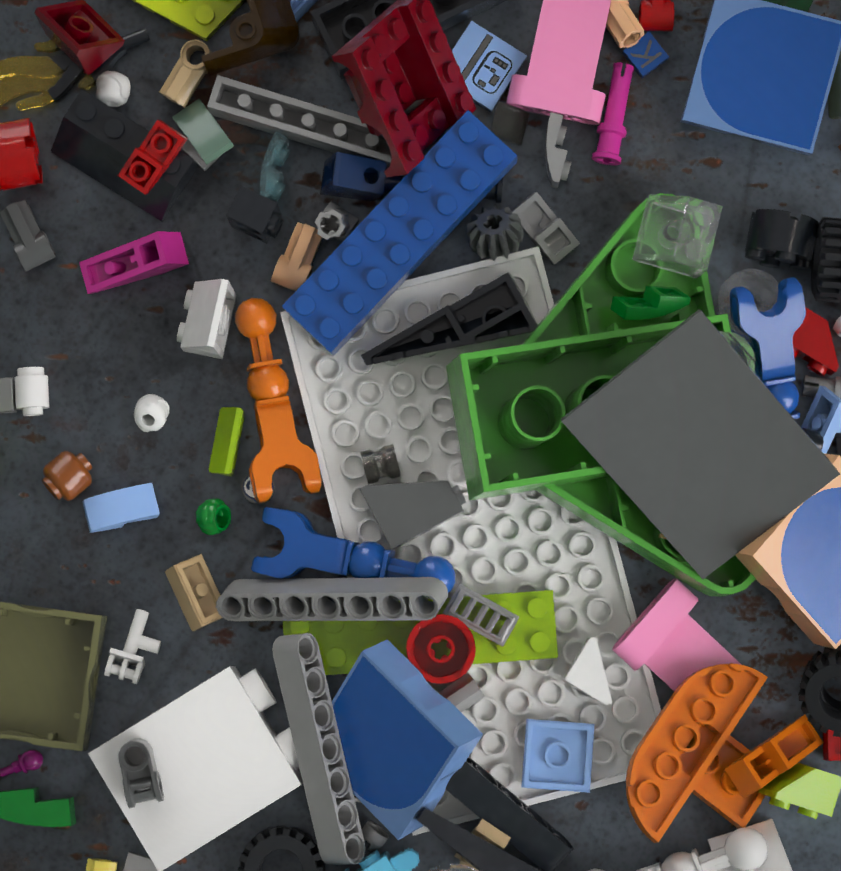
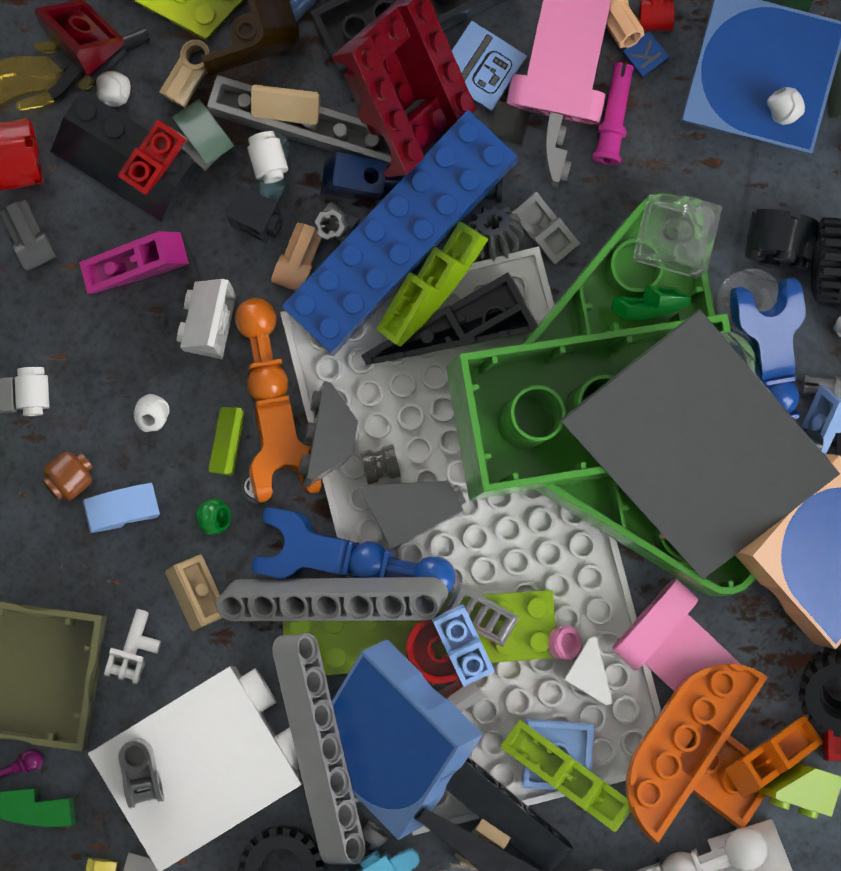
red slope [793,307,839,376] -> none
none -> white brick [247,131,289,184]
none -> tan slope [251,85,321,125]
none -> dark grey slope [299,381,358,487]
none -> lime slope [376,221,488,347]
none -> light blue slope [432,604,495,687]
none -> lime slope [500,719,631,833]
none -> bright pink tile [548,626,582,660]
none -> white piece [767,87,805,125]

